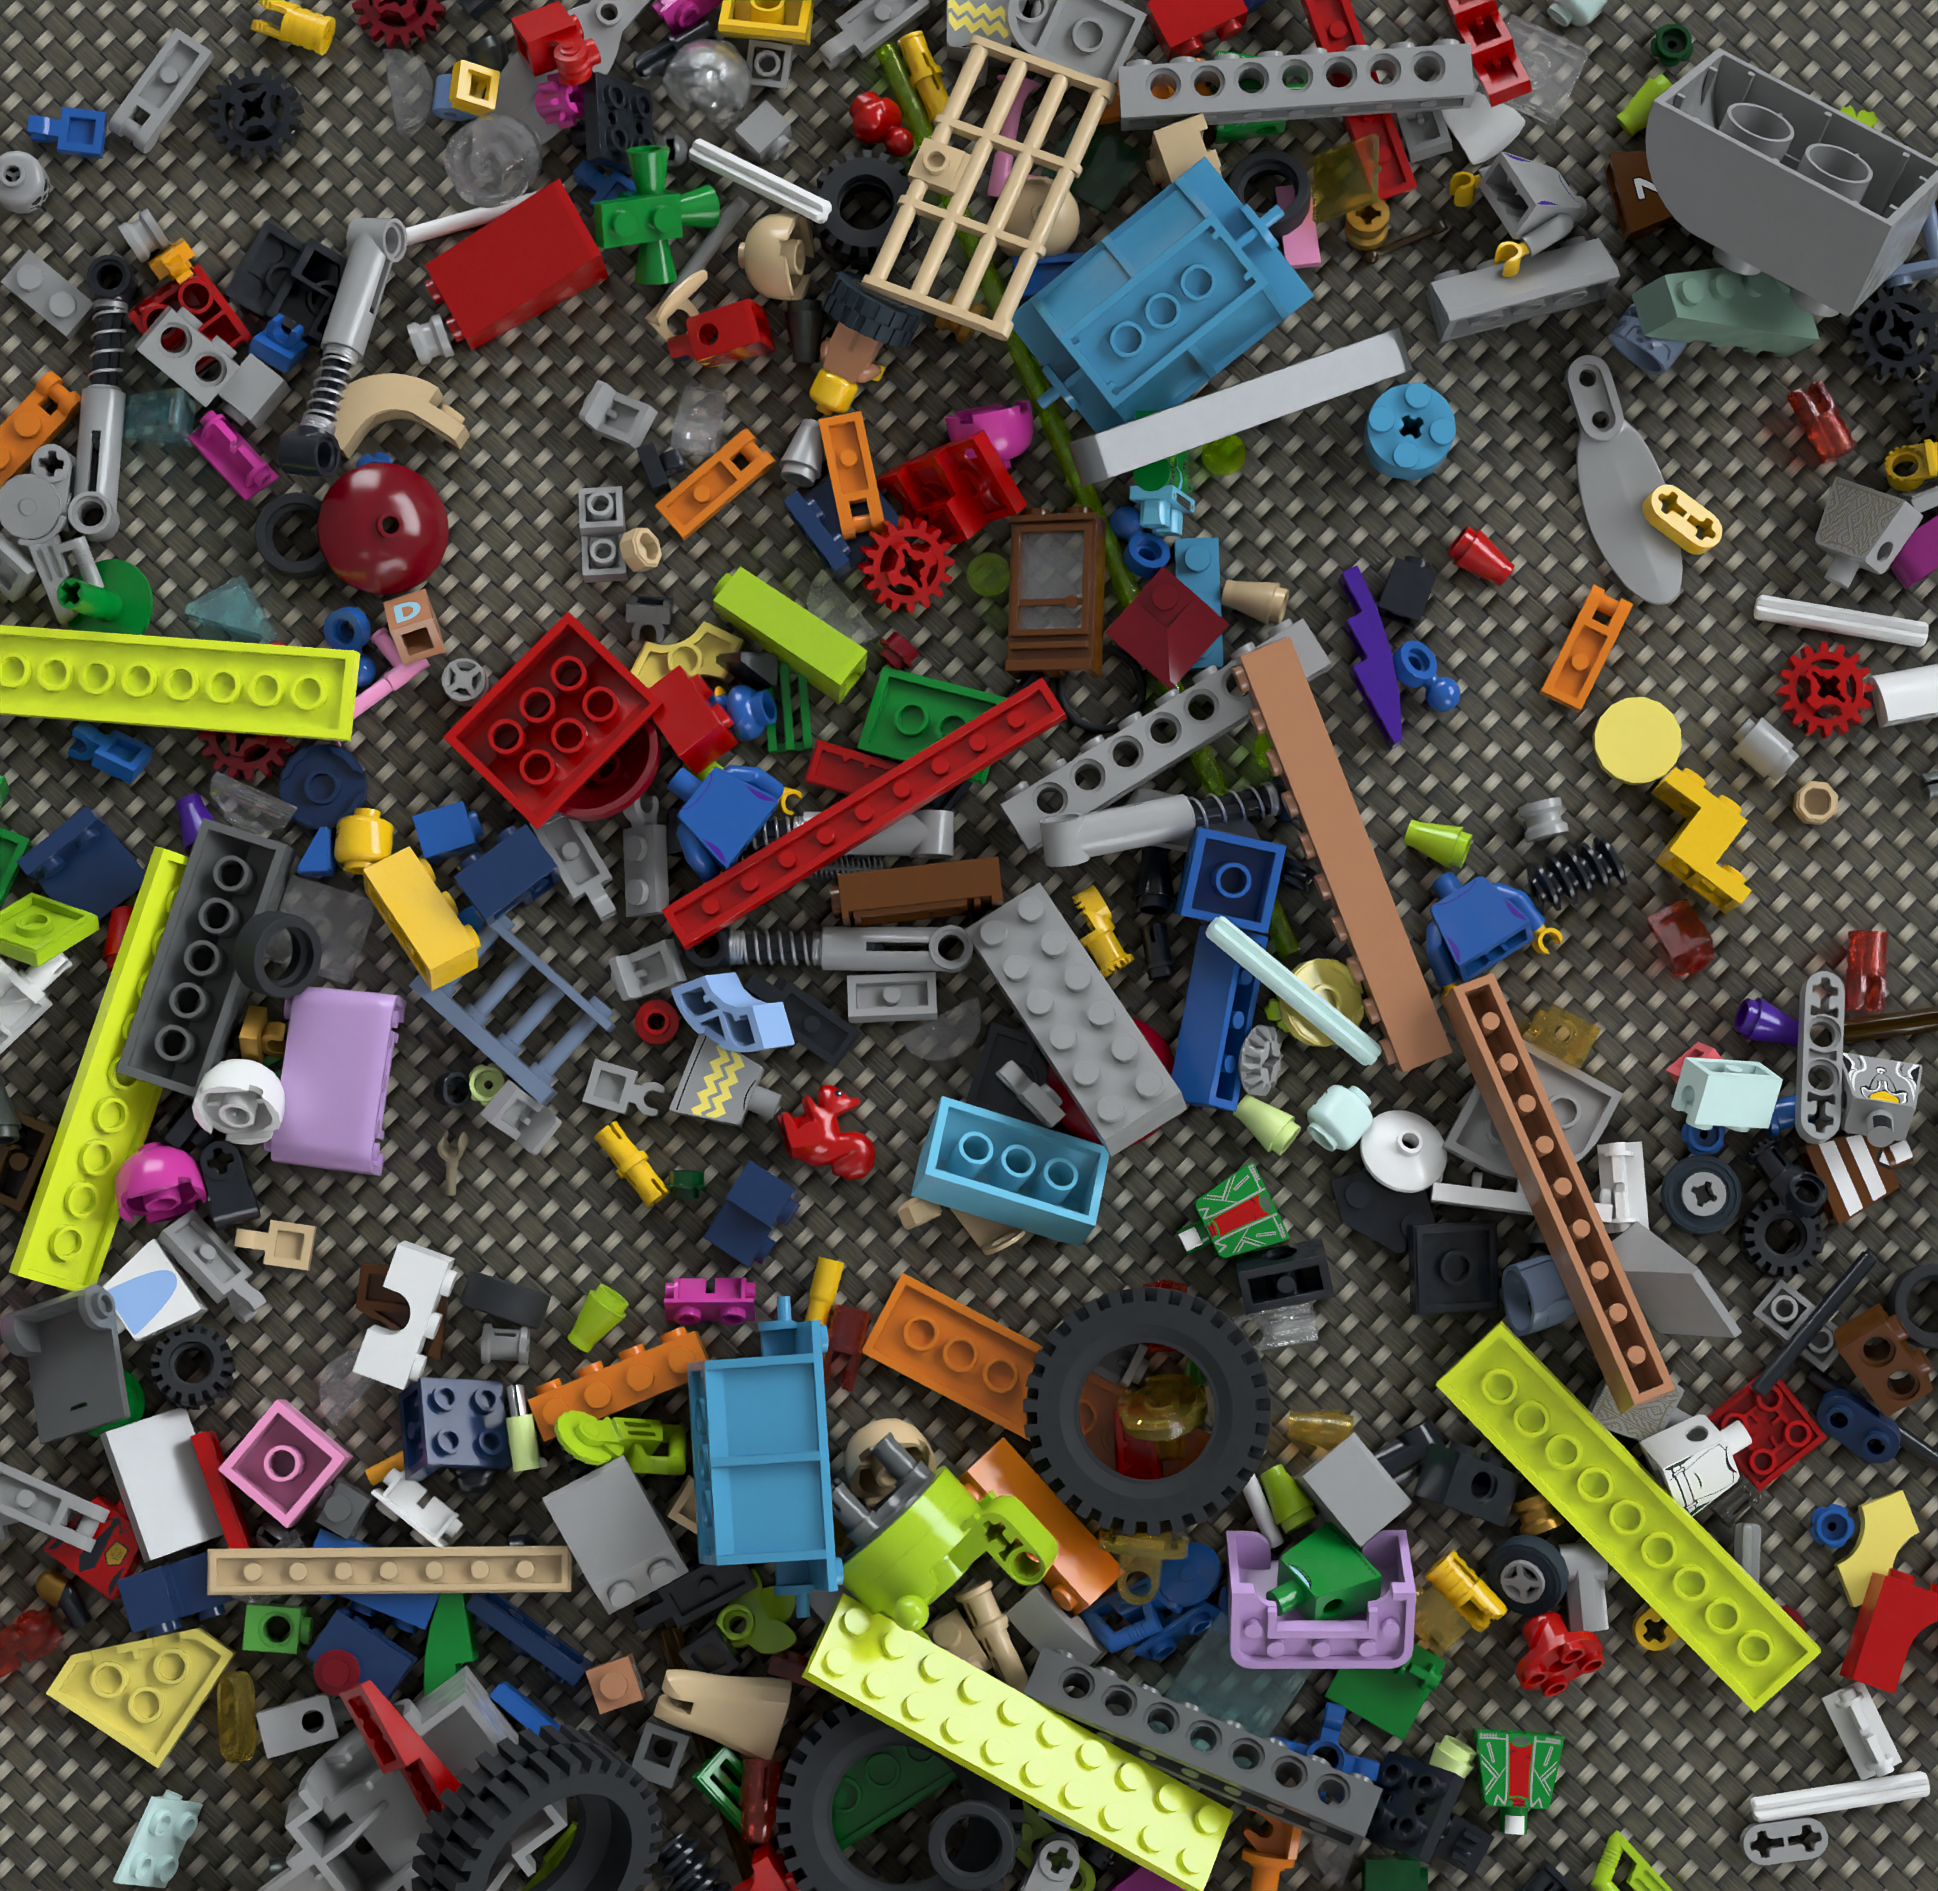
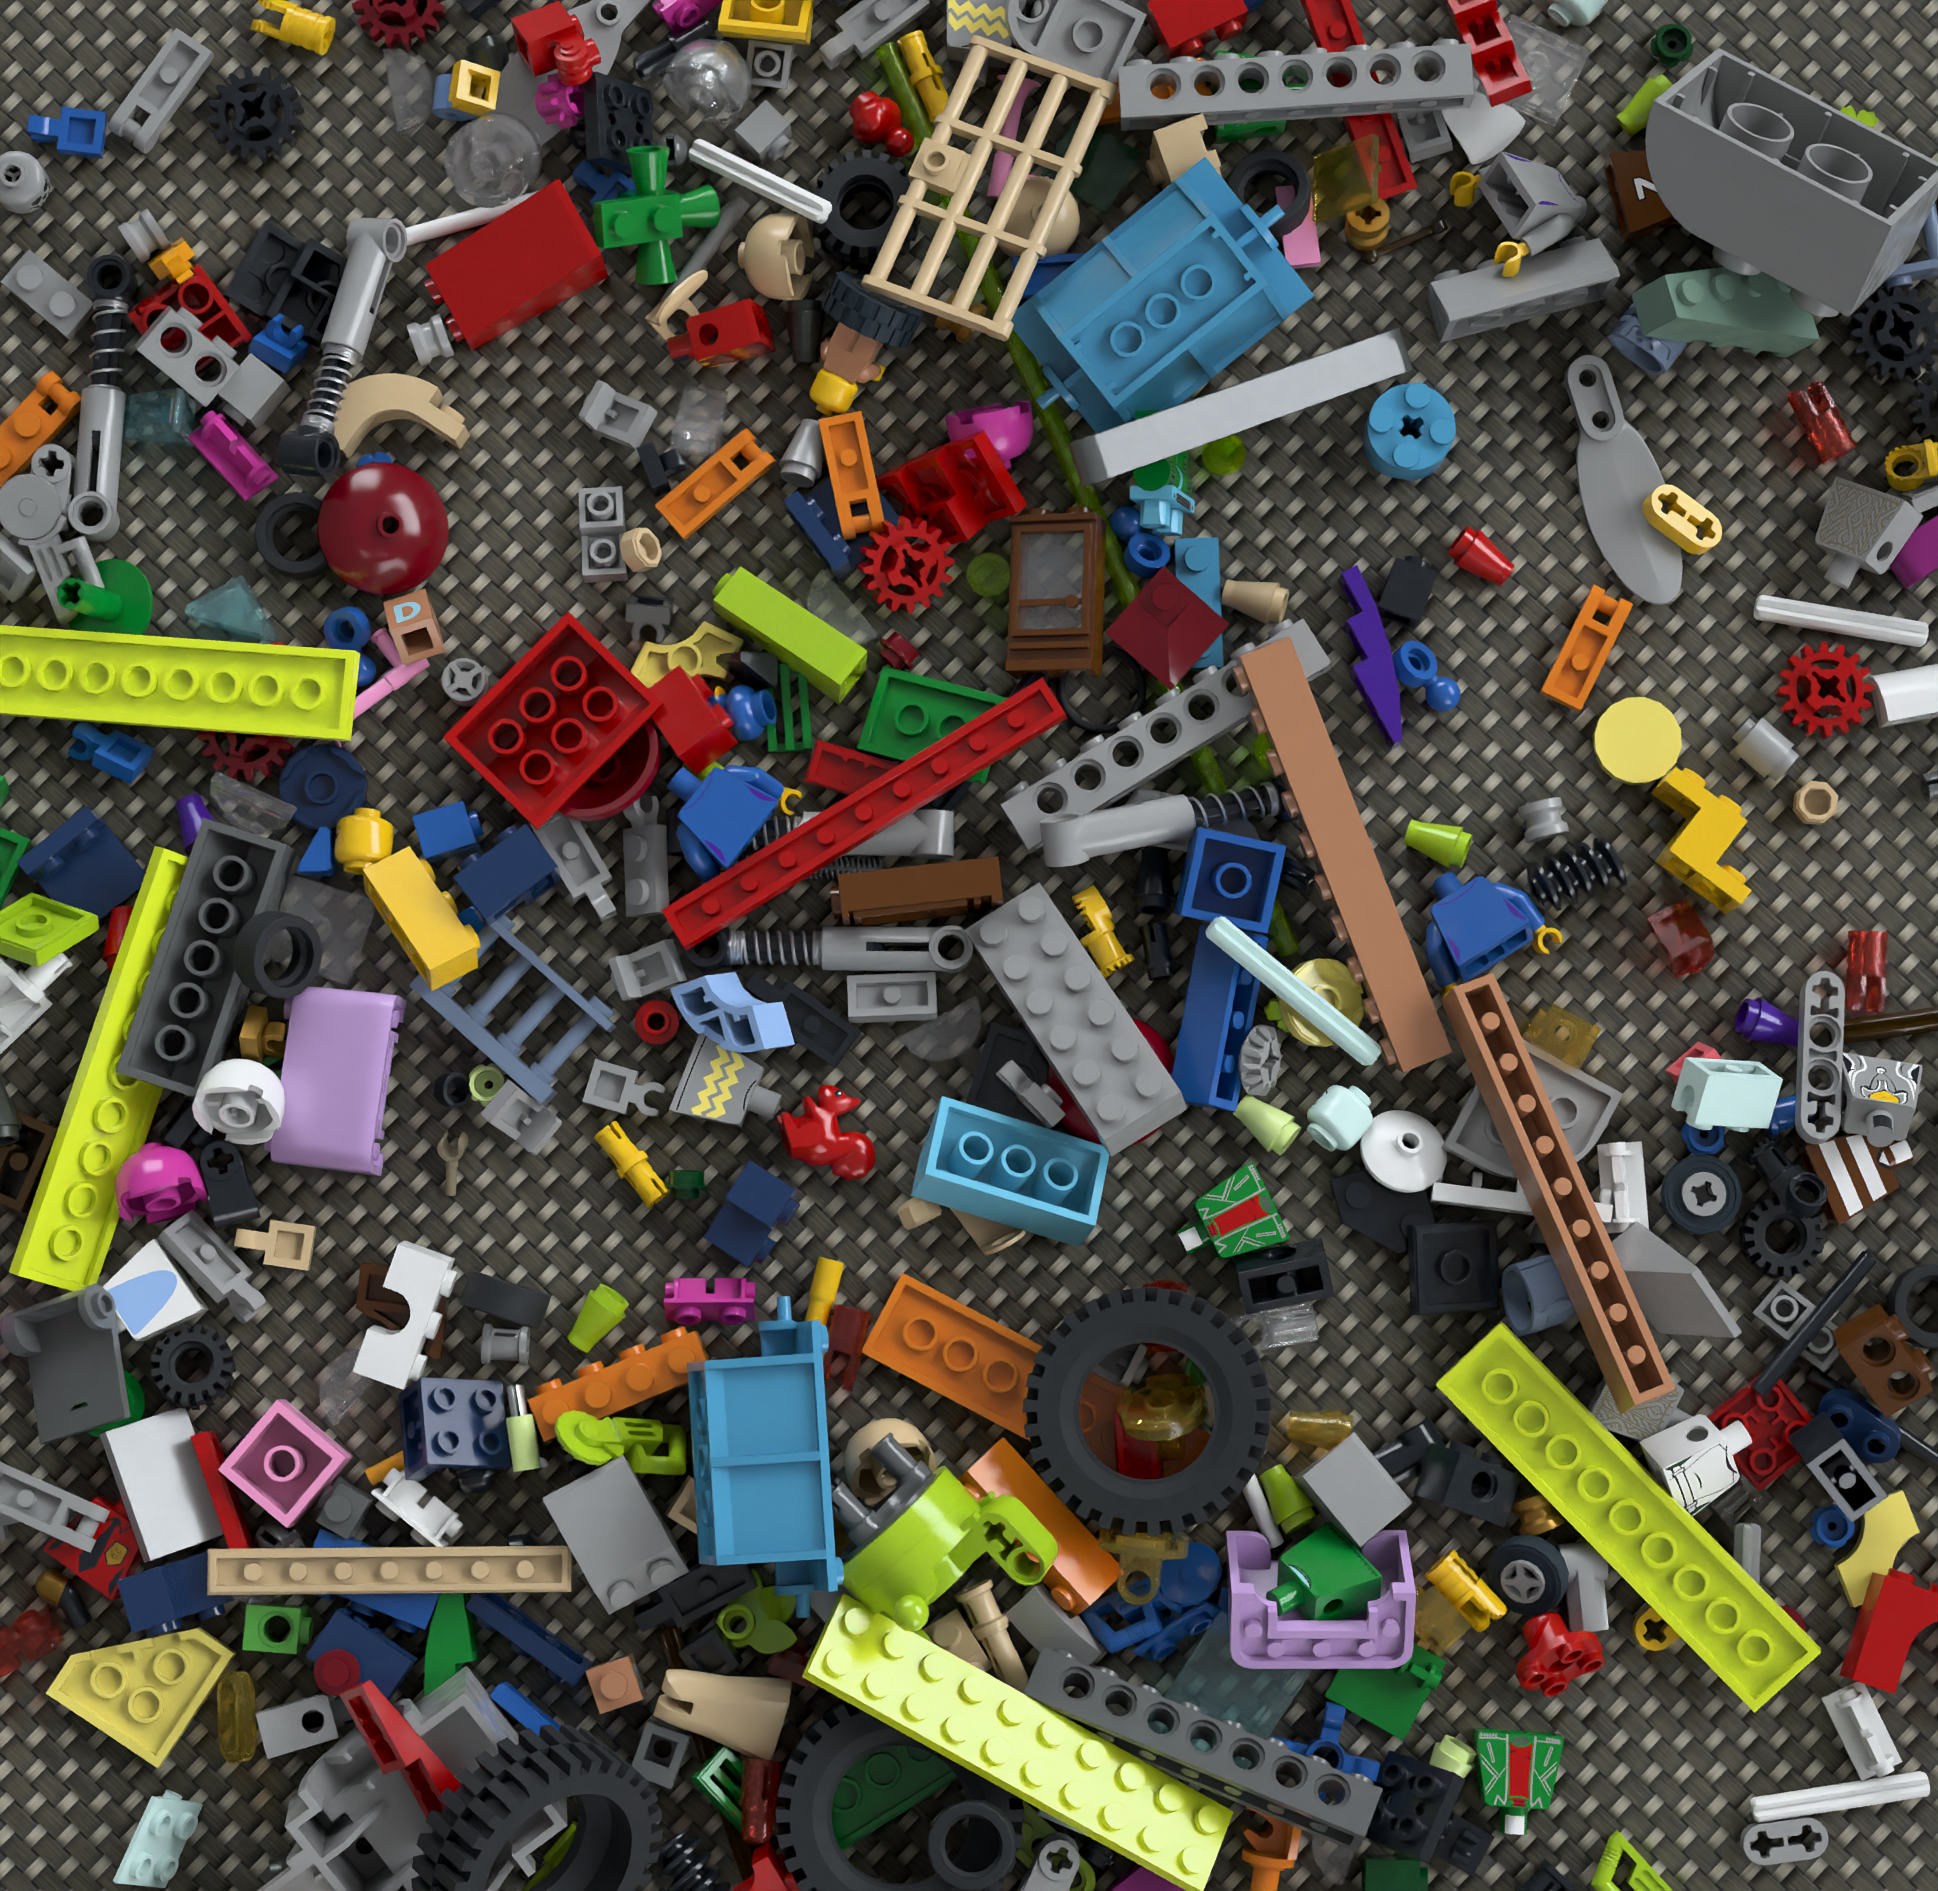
none -> black brick [1787,1411,1888,1523]

